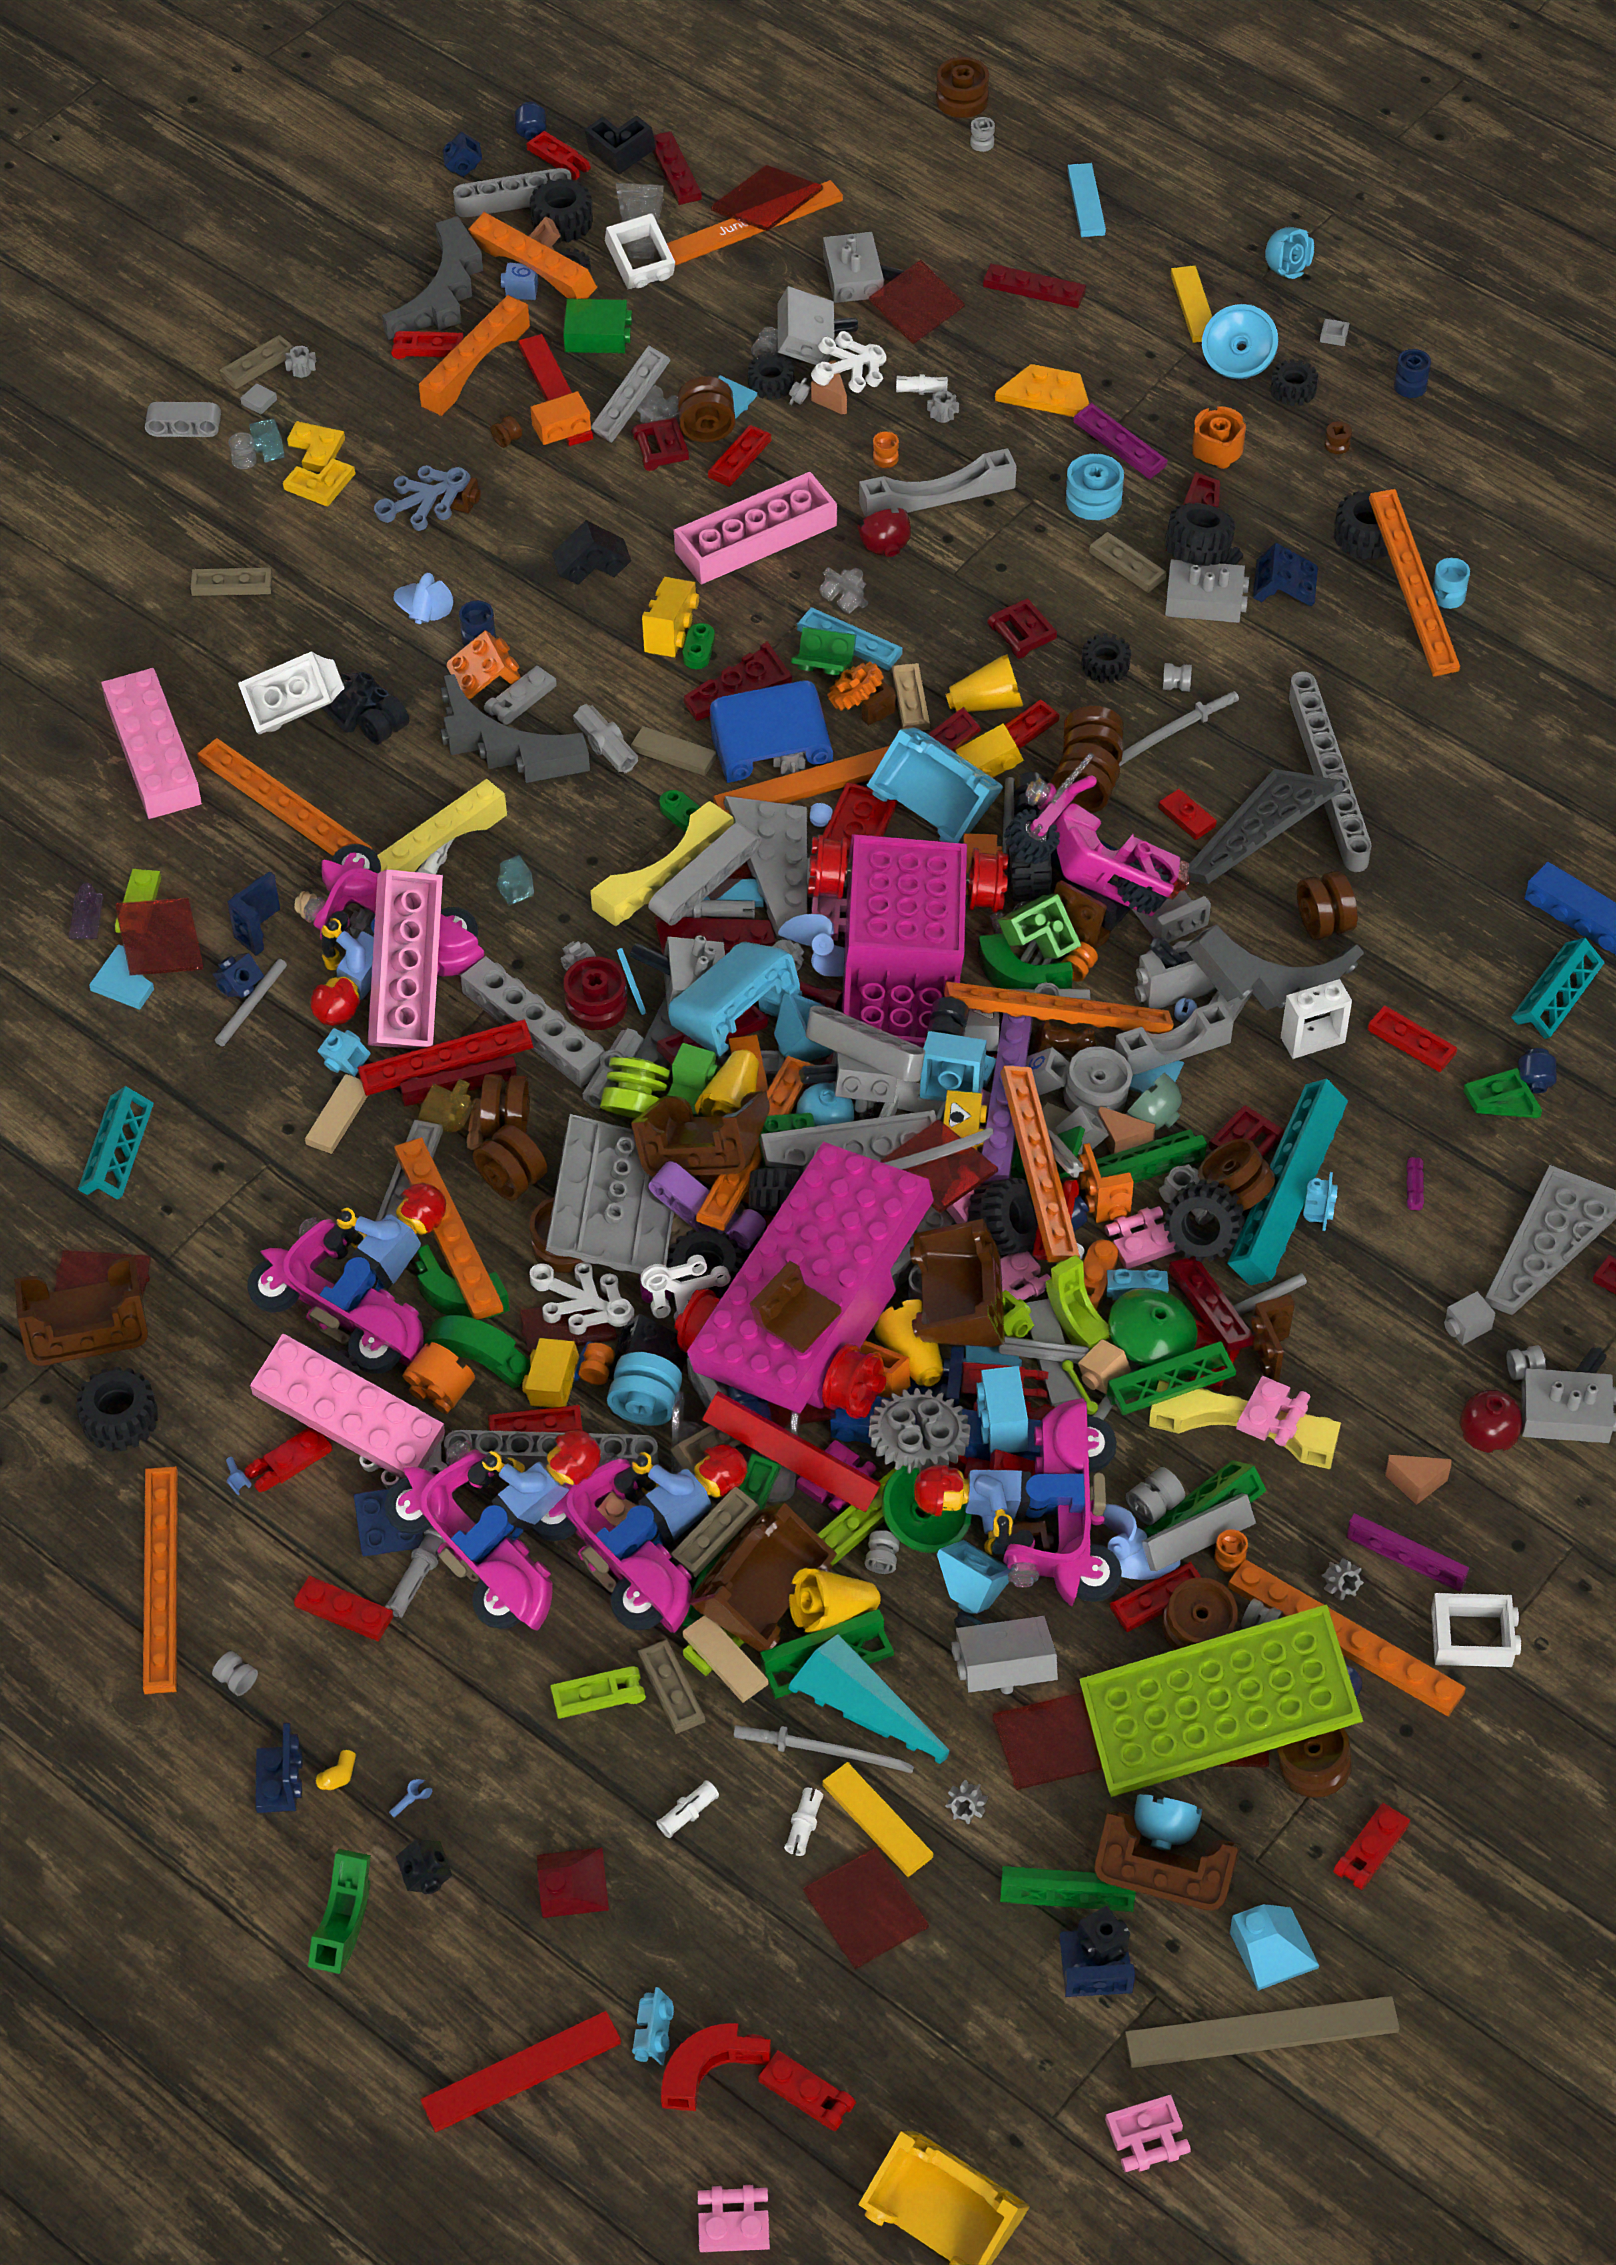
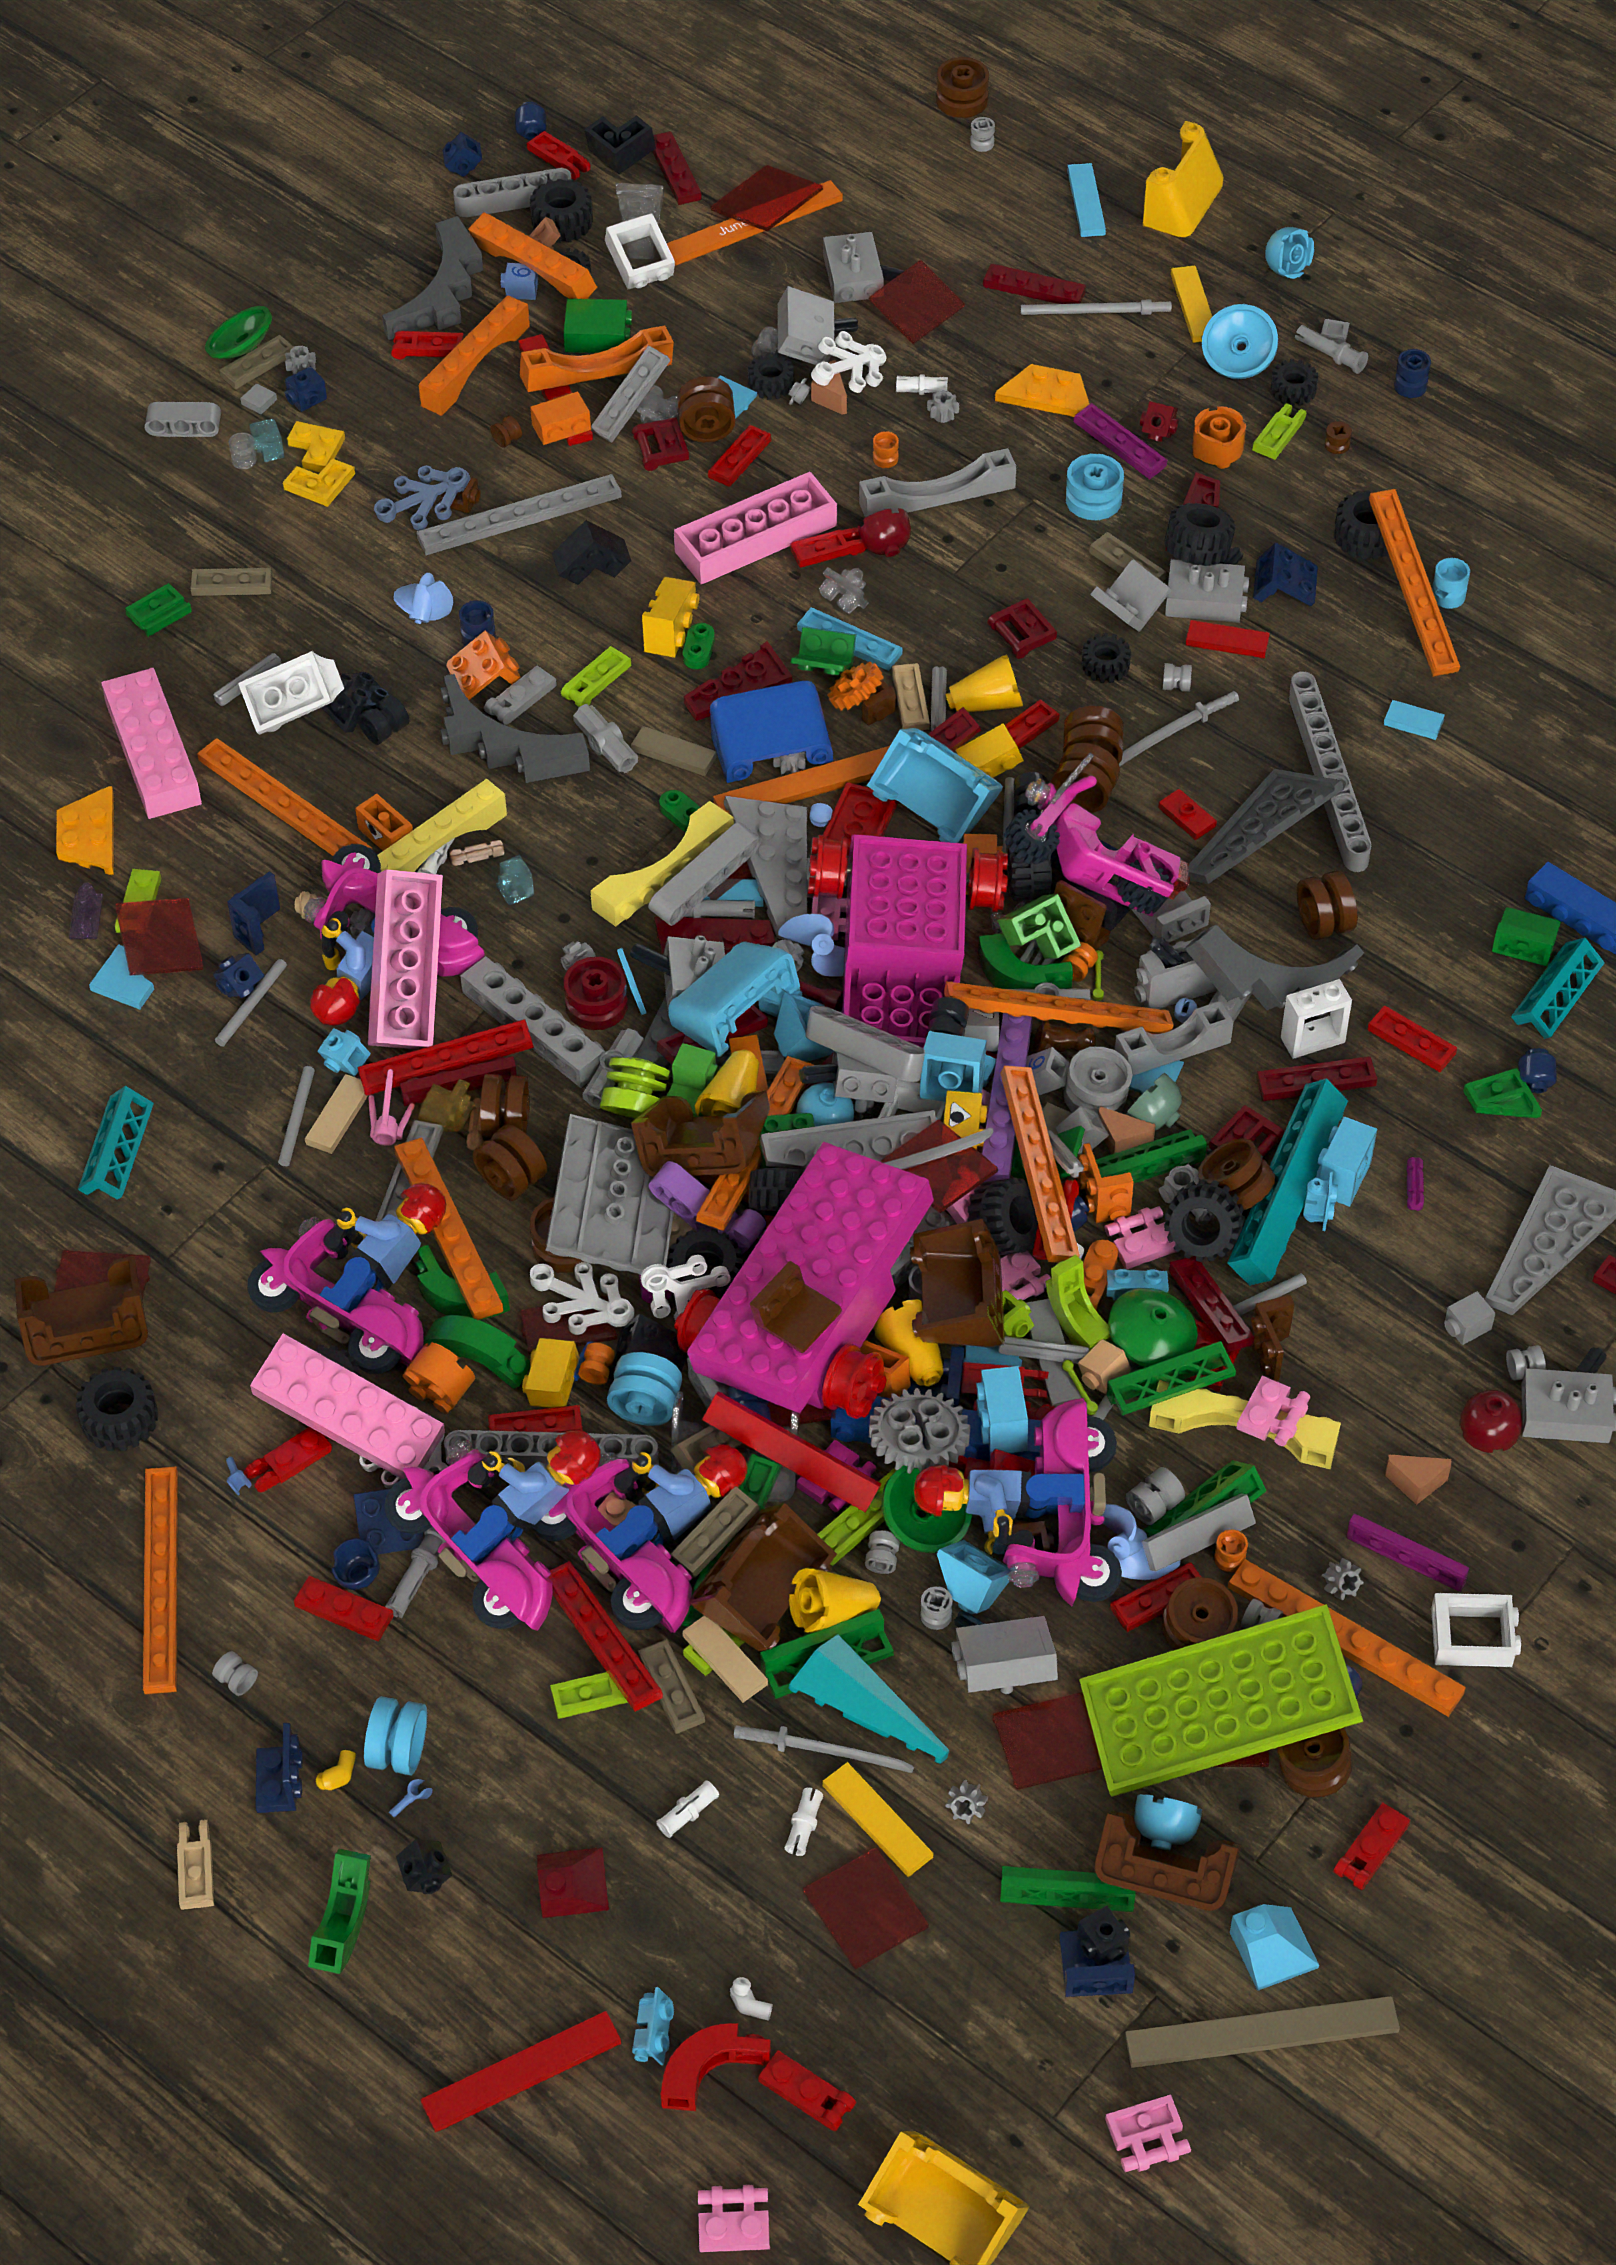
none -> light orange wing [56,786,114,875]
none -> green plate [125,583,192,637]
none -> tan hinge [177,1820,214,1910]
none -> green dish [205,306,272,359]
none -> light grey axle [213,653,282,706]
none -> light grey bar [278,1066,315,1166]
none -> dark blue brick [285,366,327,412]
none -> dark blue hair [331,1538,380,1590]
none -> orange brick [355,794,413,851]
none -> medium azure wheel [364,1696,427,1776]
none -> bright pink plant [368,1069,415,1146]
none -> light grey tile [417,474,622,555]
none -> medium nougat axle [449,840,504,866]
none -> orange arch [520,325,674,392]
none -> red tile [548,1561,663,1712]
none -> lime plate [561,646,631,707]
none -> white arm [730,1977,773,2021]
none -> red hinge [791,527,867,568]
none -> light grey wheel [920,1586,953,1630]
none -> light grey axle [931,666,947,731]
none -> light grey bar [1021,299,1172,315]
none -> light grey bracket [1090,560,1171,632]
none -> lime hinge [1092,950,1104,1001]
none -> dark red brick [1140,401,1179,442]
none -> yellow windscreen [1143,121,1223,237]
none -> red tile [1185,620,1270,658]
none -> lime hinge [1252,403,1307,460]
none -> dark red plate [1256,1056,1377,1101]
none -> light grey pin [1295,325,1368,374]
none -> medium azure brick [1315,1117,1377,1207]
none -> medium azure tile [1384,700,1445,740]
none -> green bracket [1492,907,1561,966]

